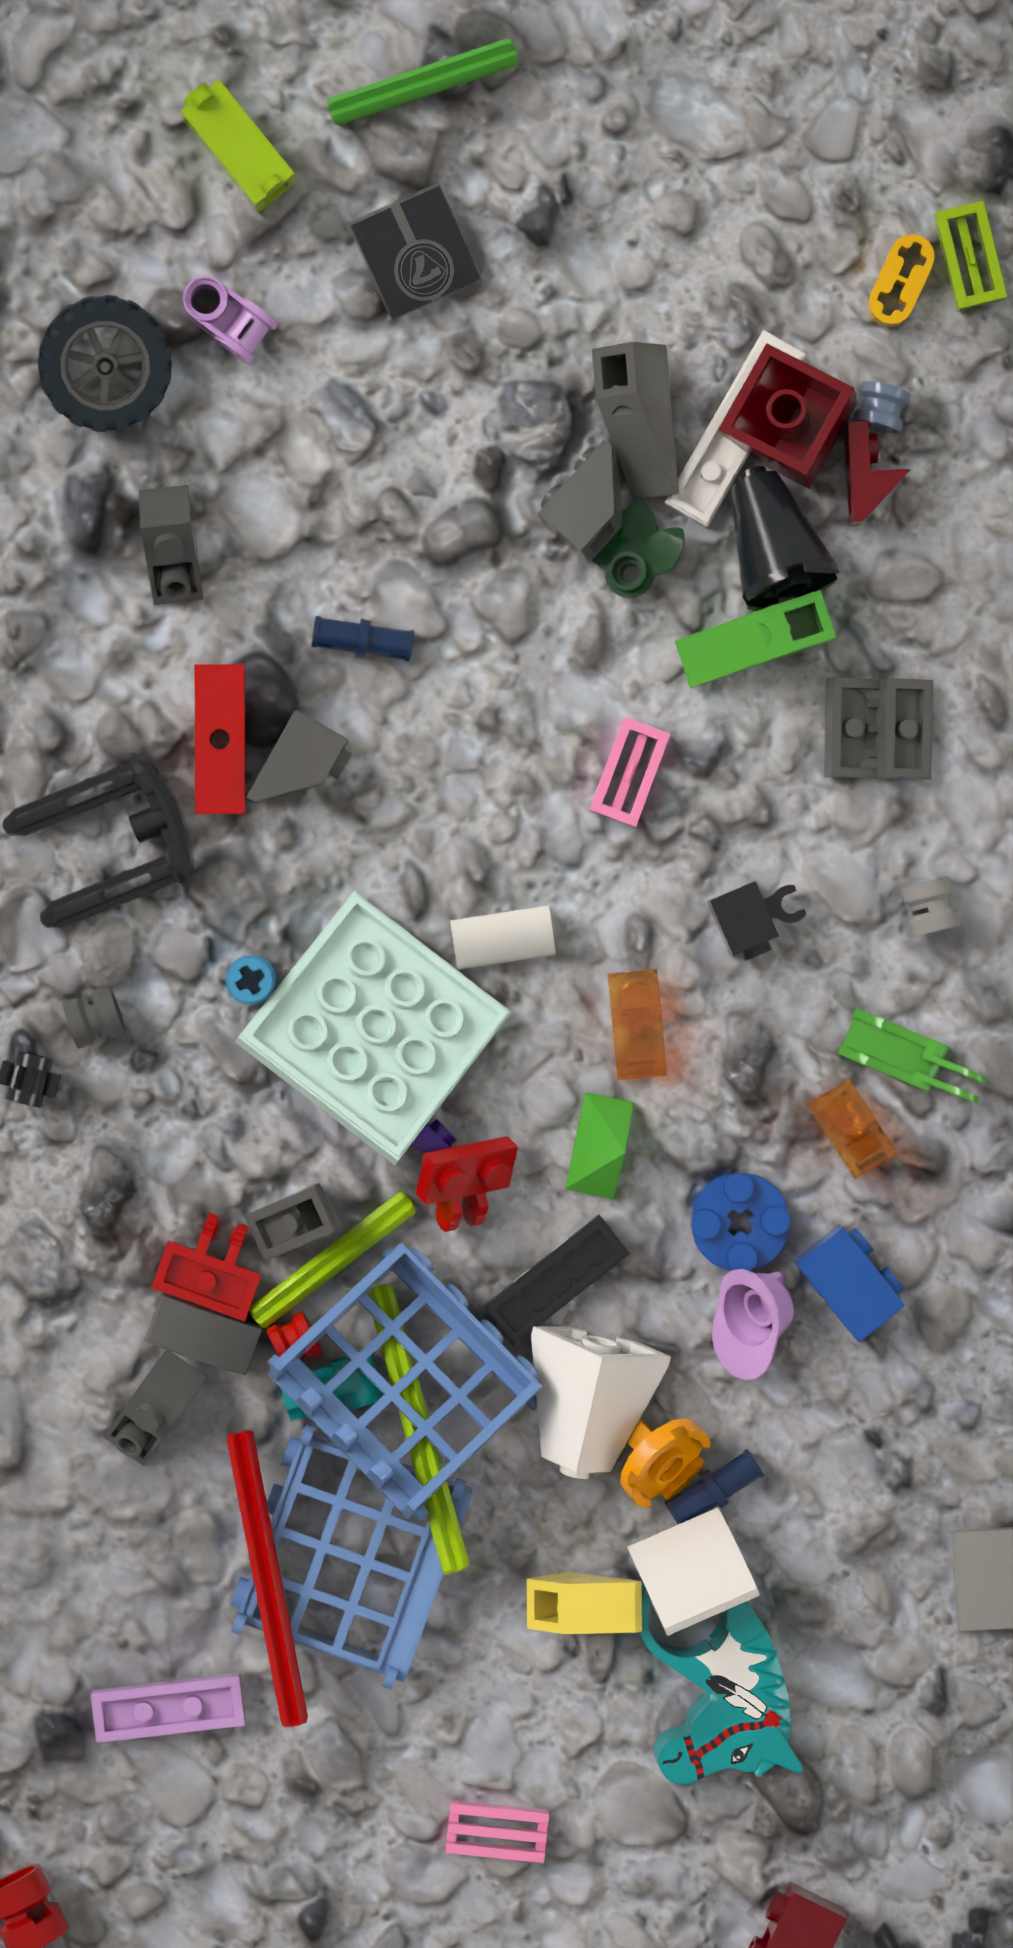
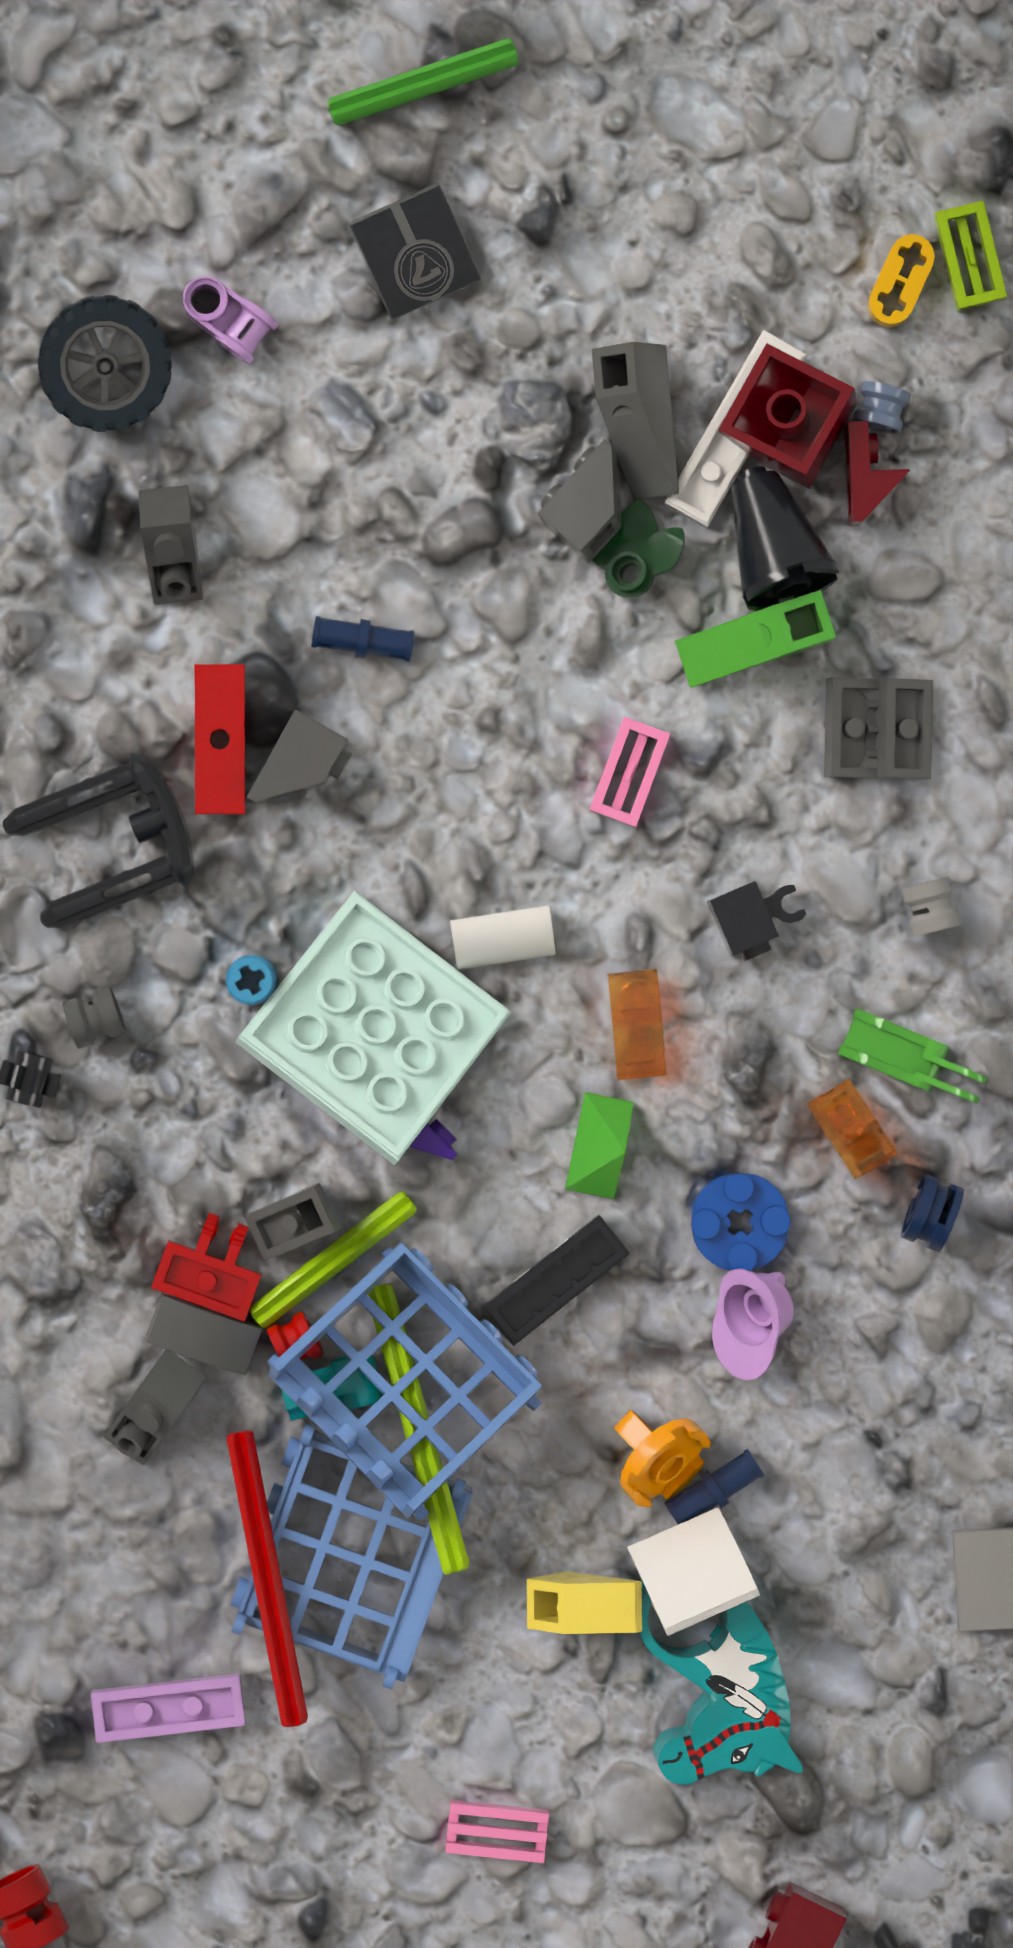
lime brick [180,80,297,213] -> none
red hinge [416,1136,518,1232] -> none
white slope [531,1326,671,1479] -> none
blue brick [793,1224,906,1342] -> none
none -> dark blue wheel [901,1173,964,1252]

